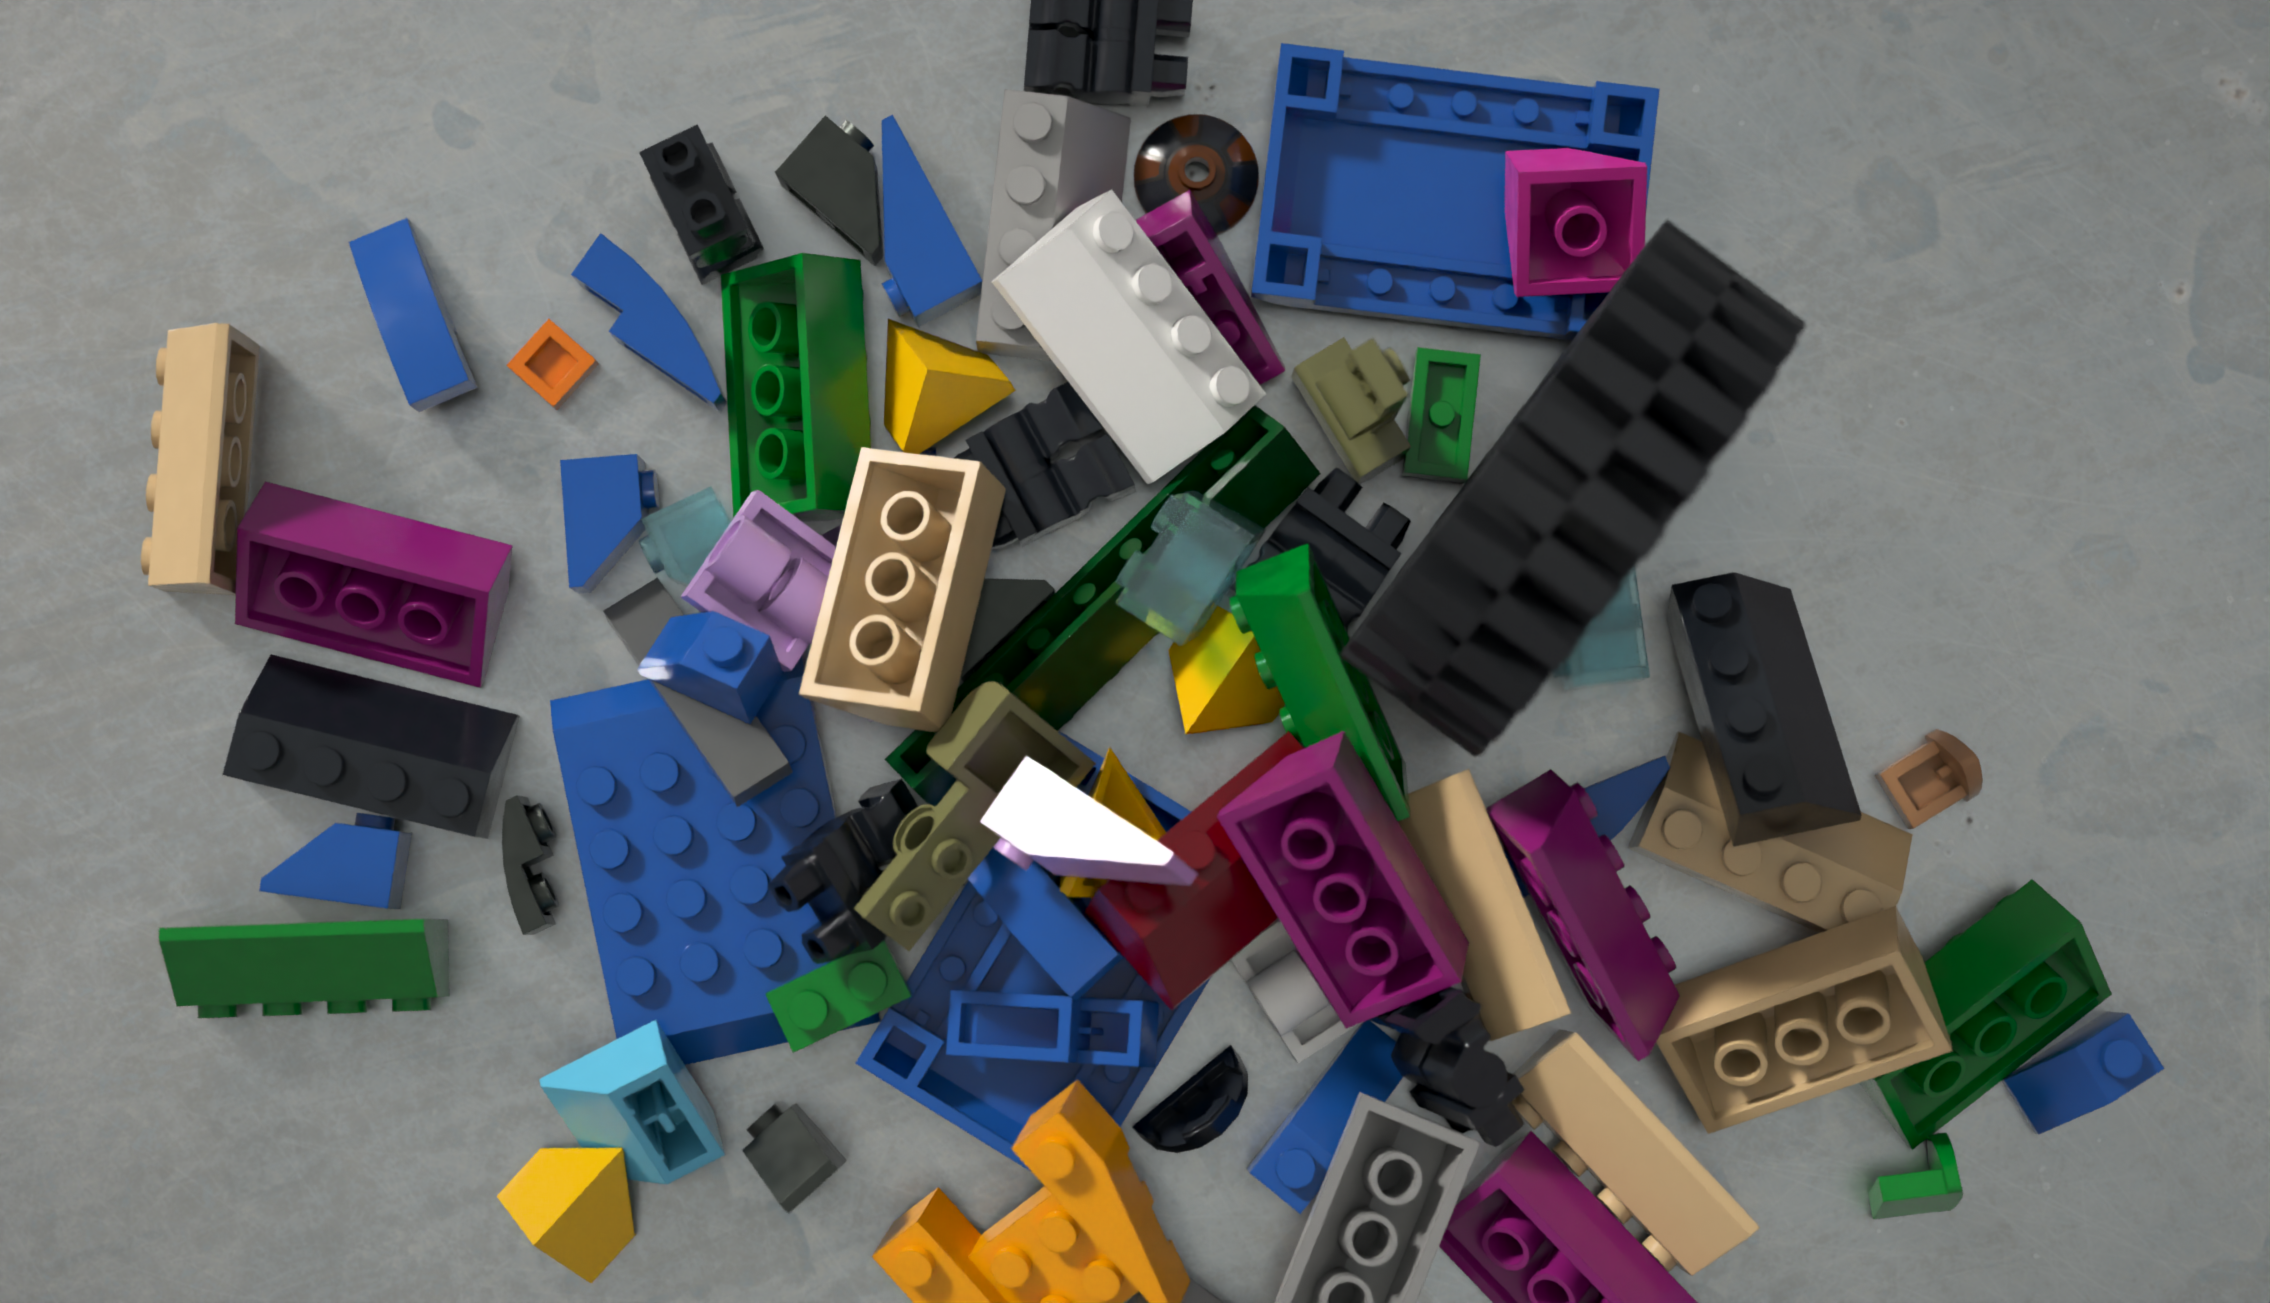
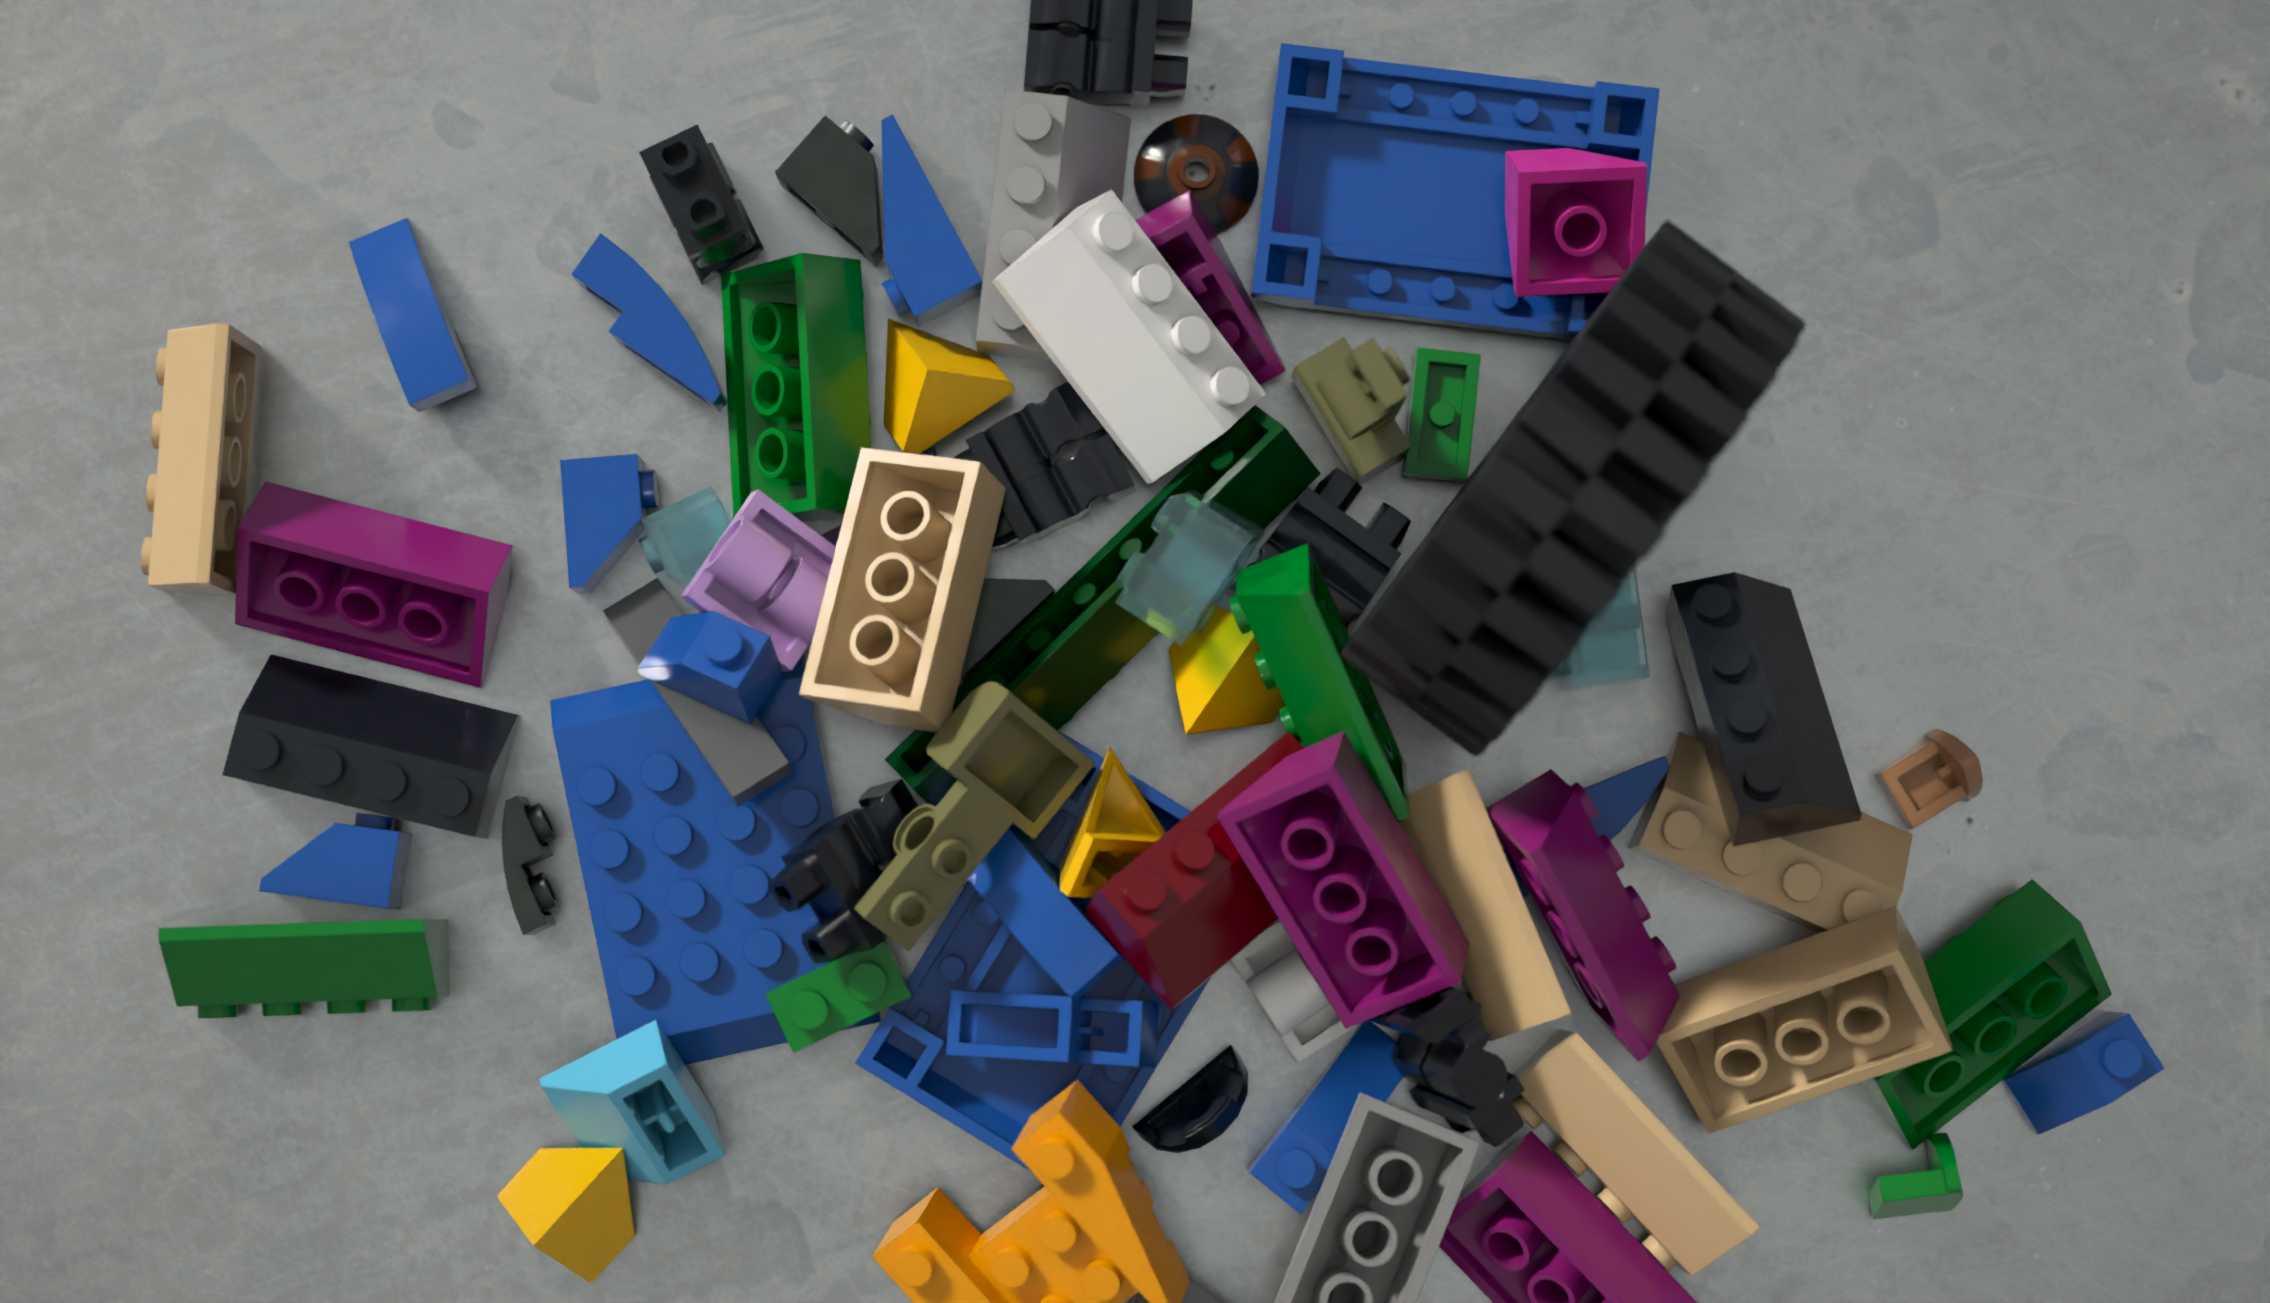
orange tile [506,319,599,410] -> none
pearl dark grey slope [742,1103,847,1214] -> none
slope [980,756,1198,885] -> none

